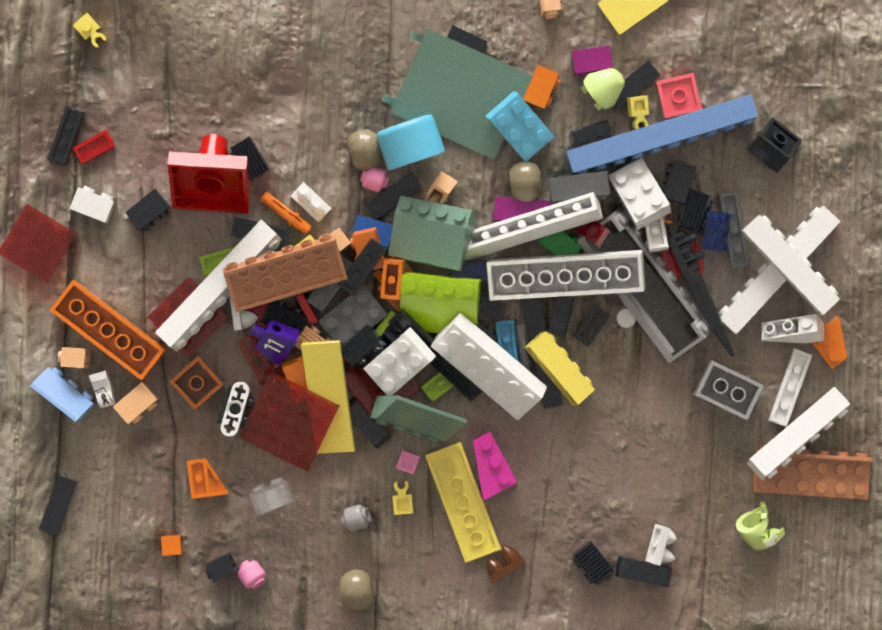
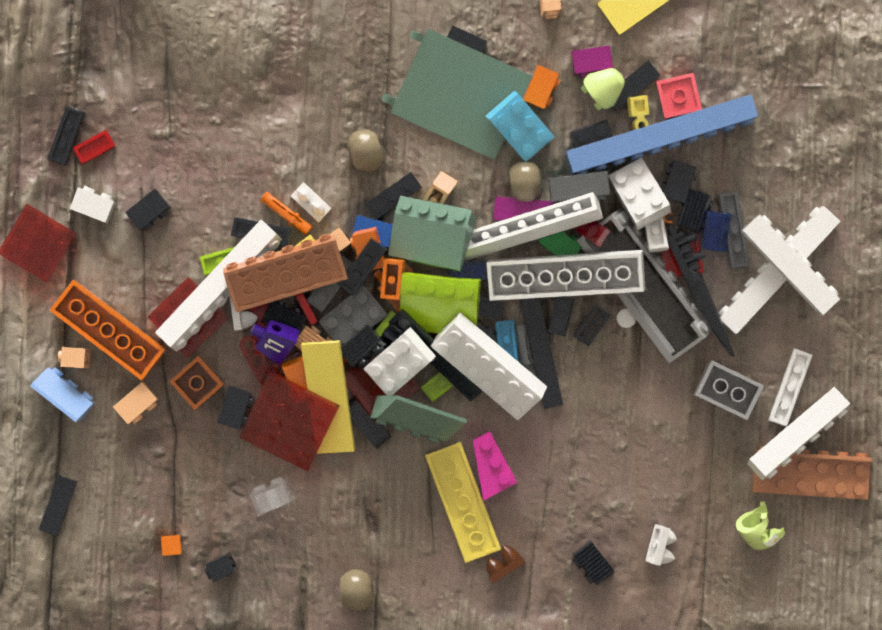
light yellow plate [73,13,107,48] -> none
white leg [89,370,116,409] -> none
red piece [167,134,250,213] -> none
orange wing [186,458,228,499] -> none
white beam [221,382,250,436] -> none
black brick [230,136,270,182] -> none
bright pink head [237,560,266,590] -> none
light grey head [341,504,371,532] -> none
bright pink head [360,167,389,192] -> none
medium azure piece [377,114,445,171] -> none
light yellow plate [393,481,413,515] -> none
bright pink tile [396,450,420,475] -> none
light yellow brick [524,331,595,406] -> none
black beam [614,557,673,587] -> none
black slope [747,117,802,173] -> none
white slope [761,314,824,343] -> none
orange wing [811,317,847,369] -> none

